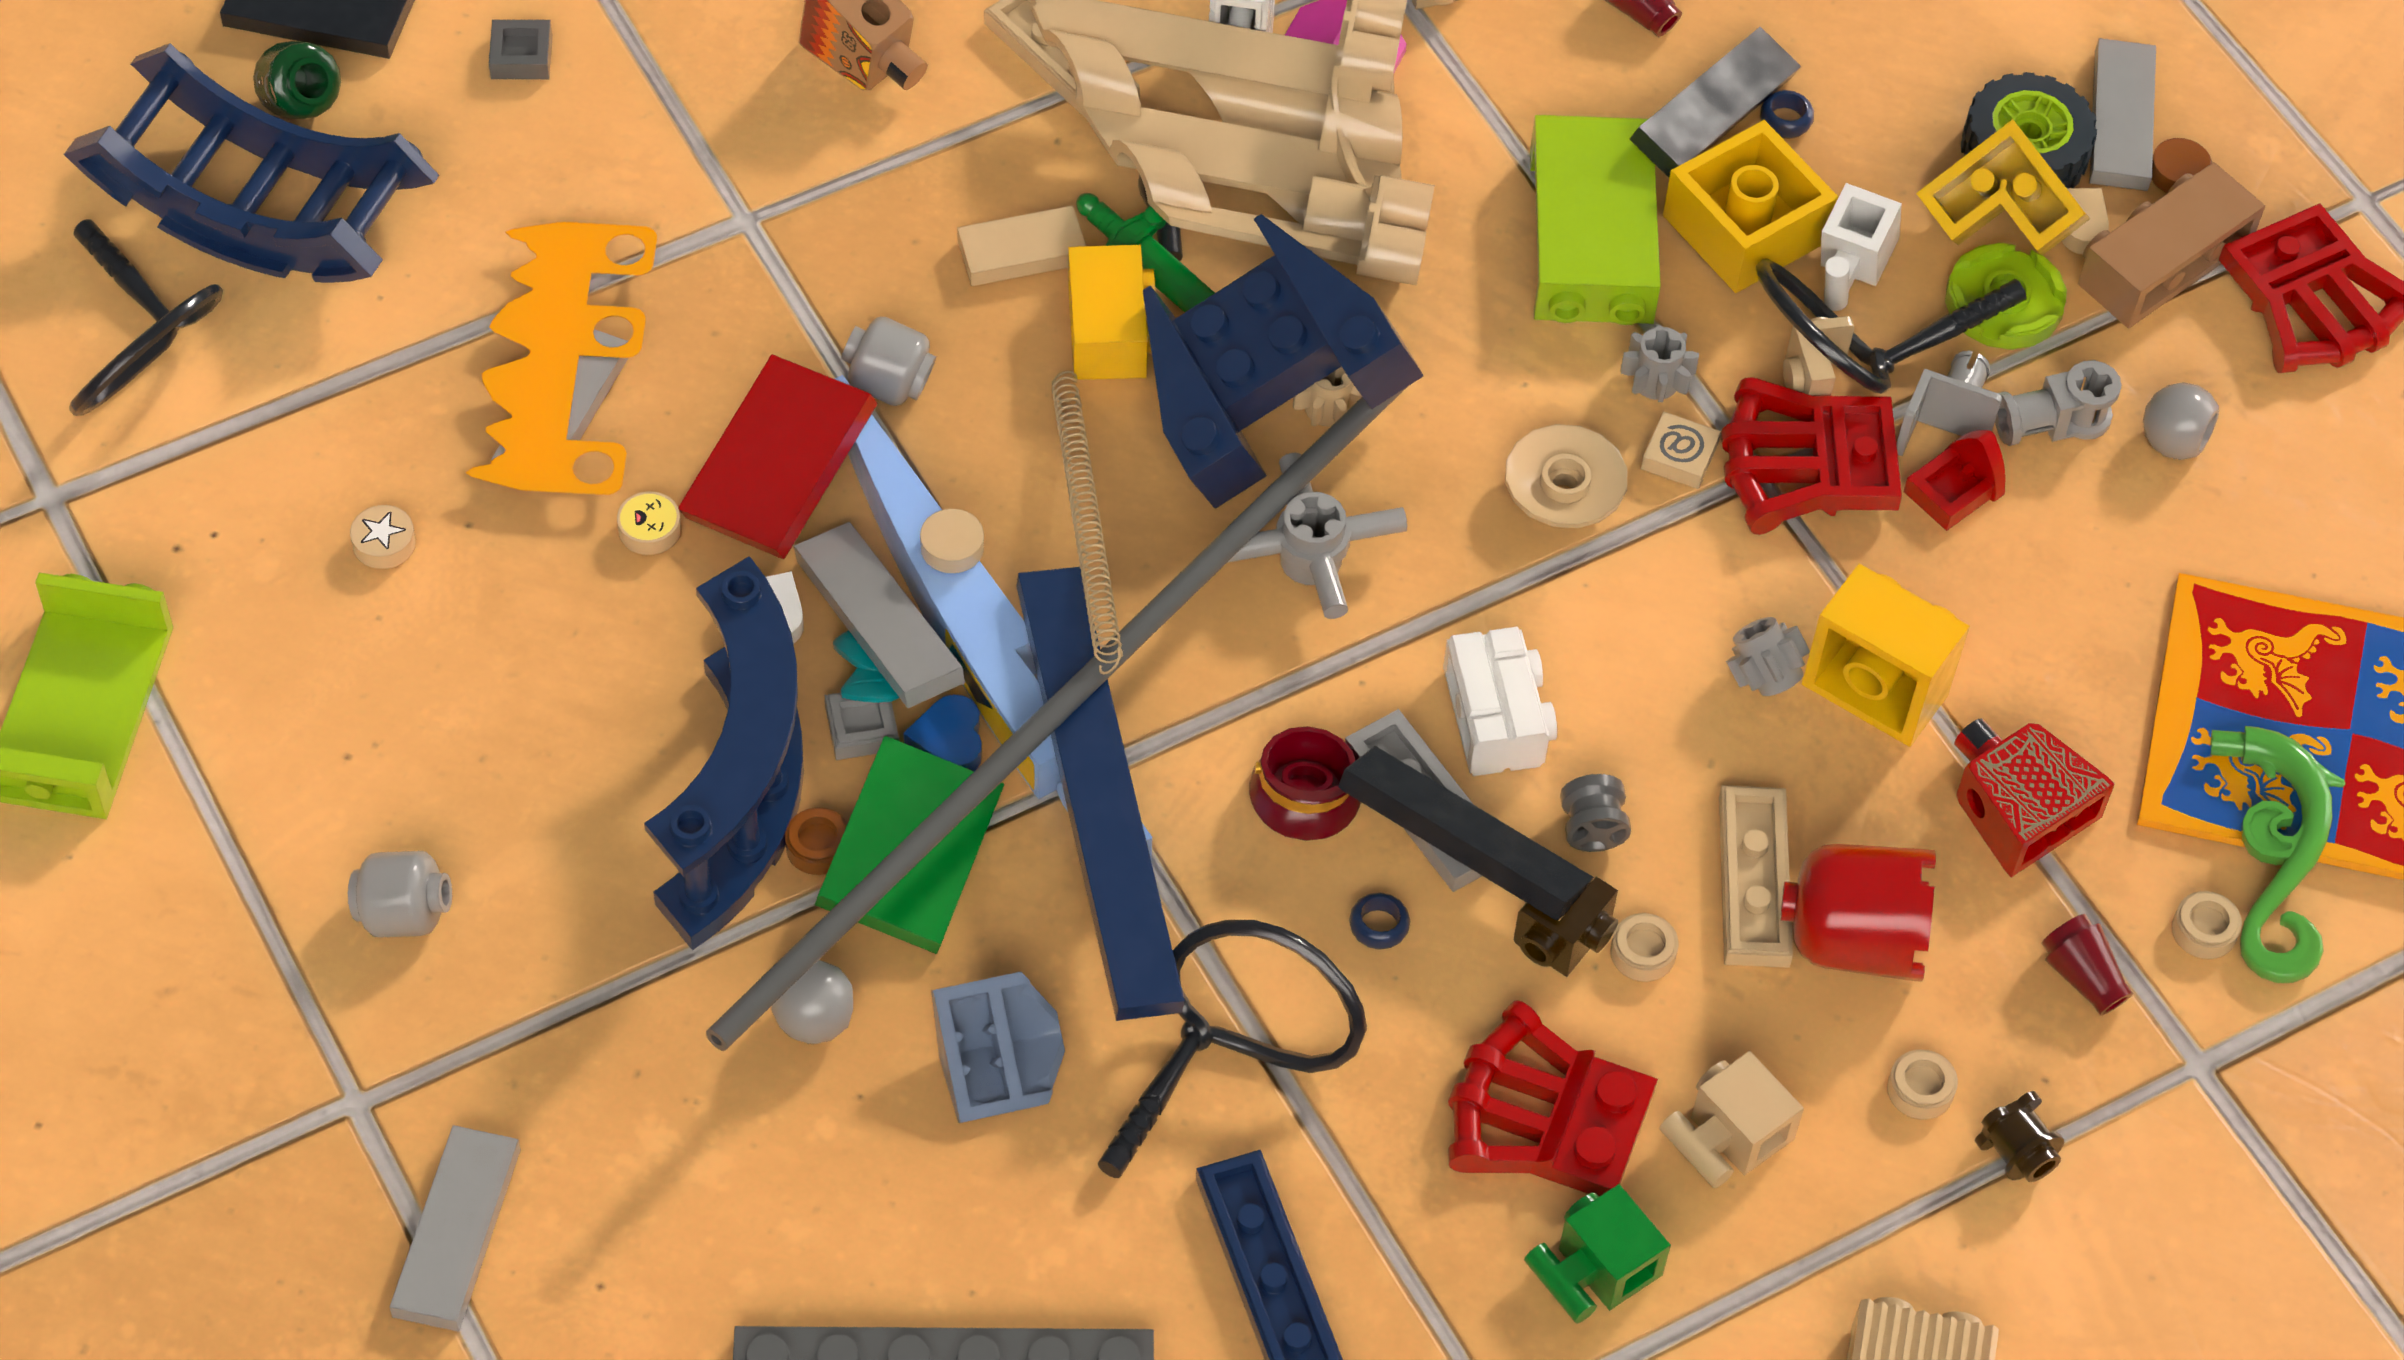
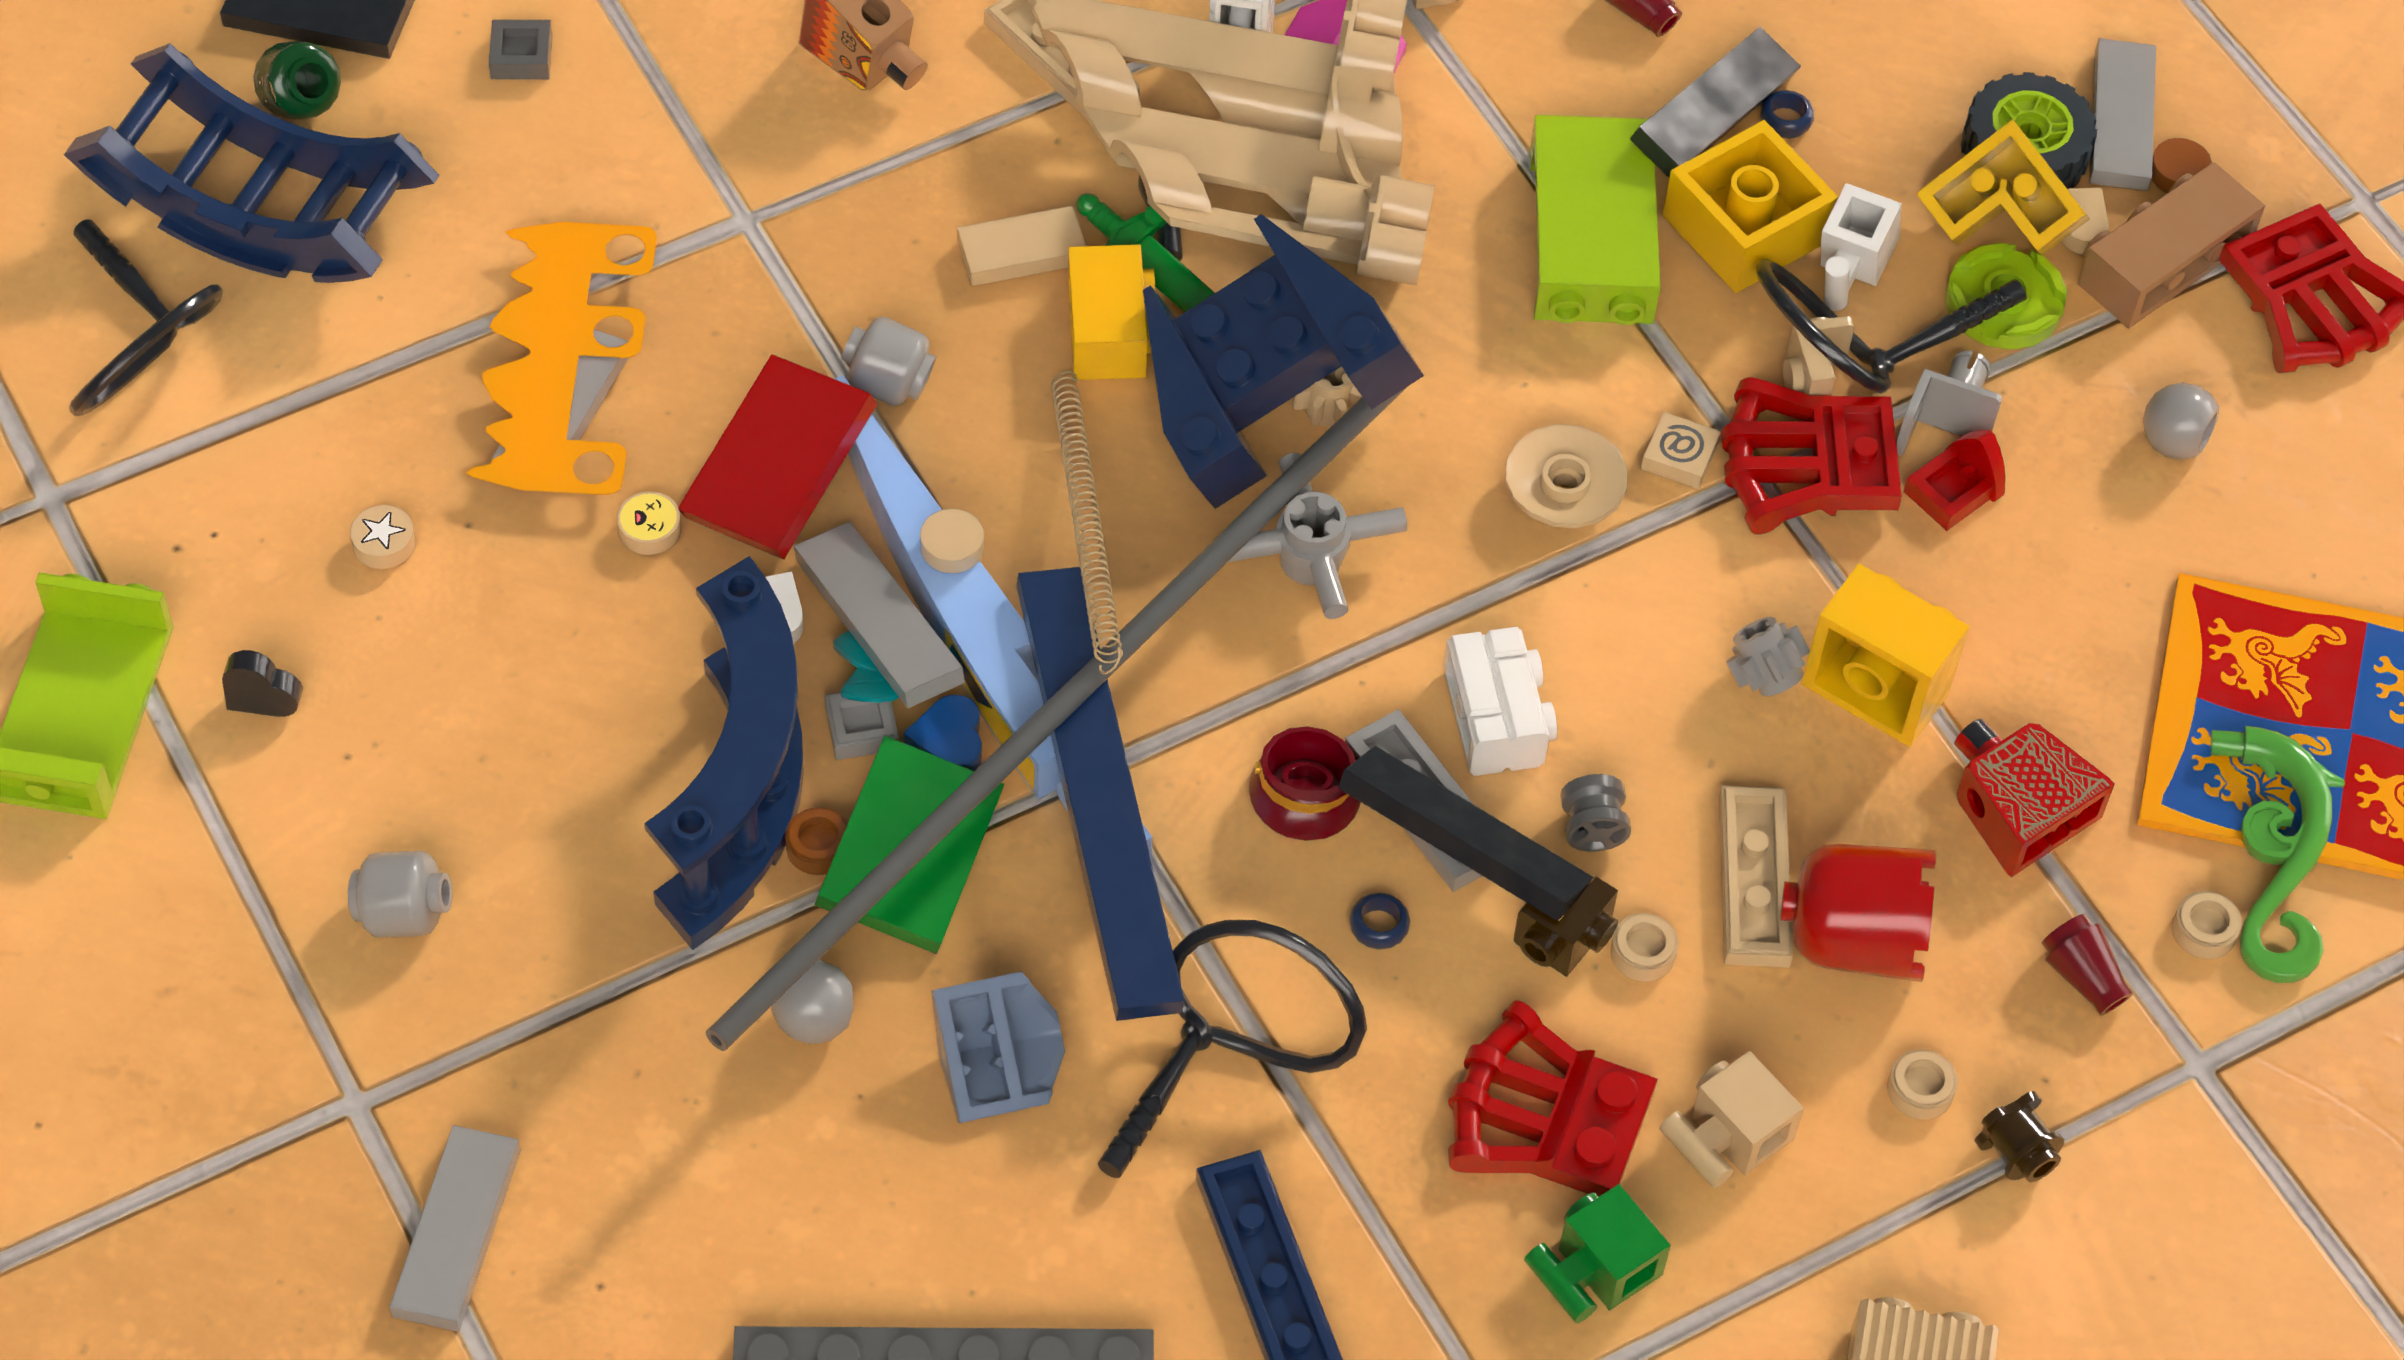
light grey gear [1620,325,1699,402] -> none
light grey connector [1995,360,2122,446] -> none
none -> black tile [222,650,303,717]

